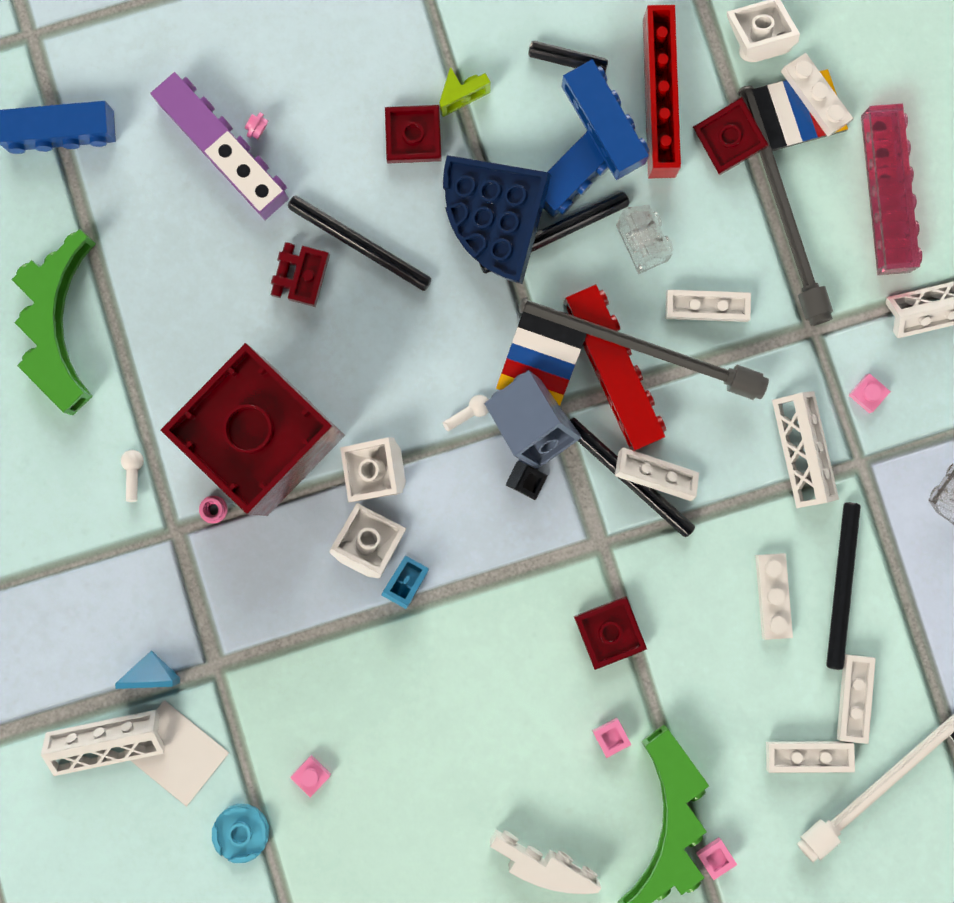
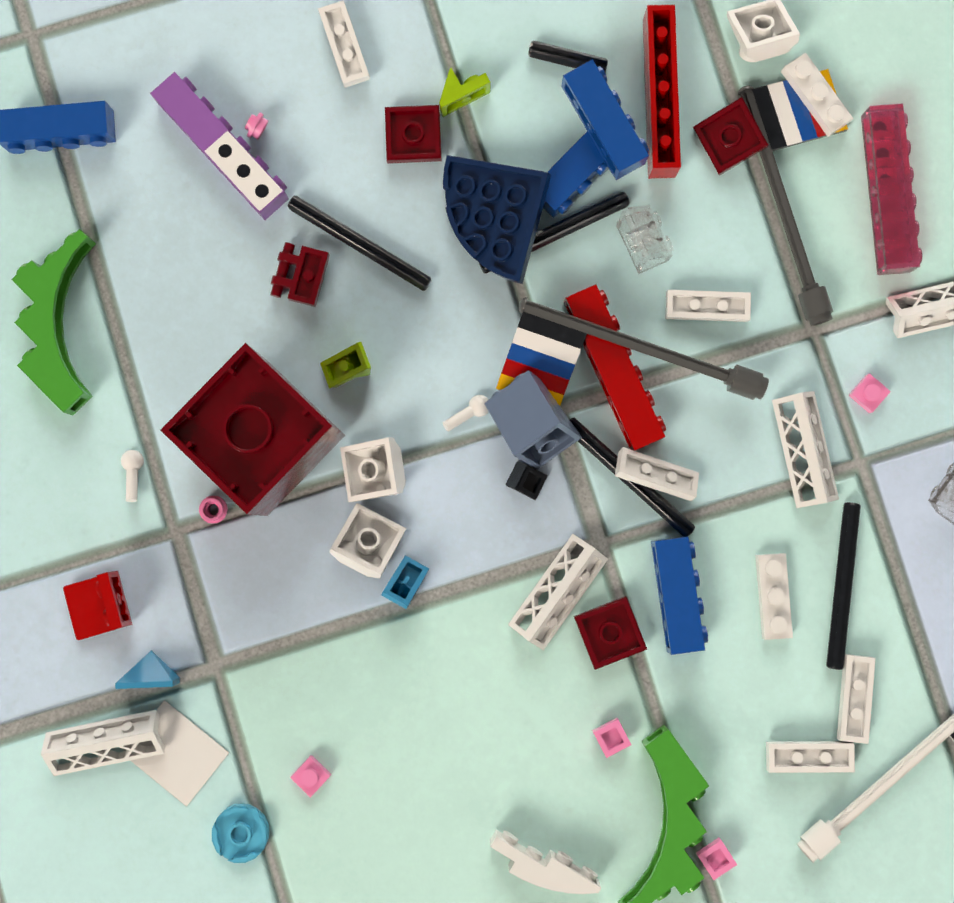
none -> red bracket [63,571,132,640]
none -> white plate [318,0,370,88]
none -> lime slope [320,342,371,389]
none -> white fence [508,534,608,651]
none -> blue brick [651,537,708,655]

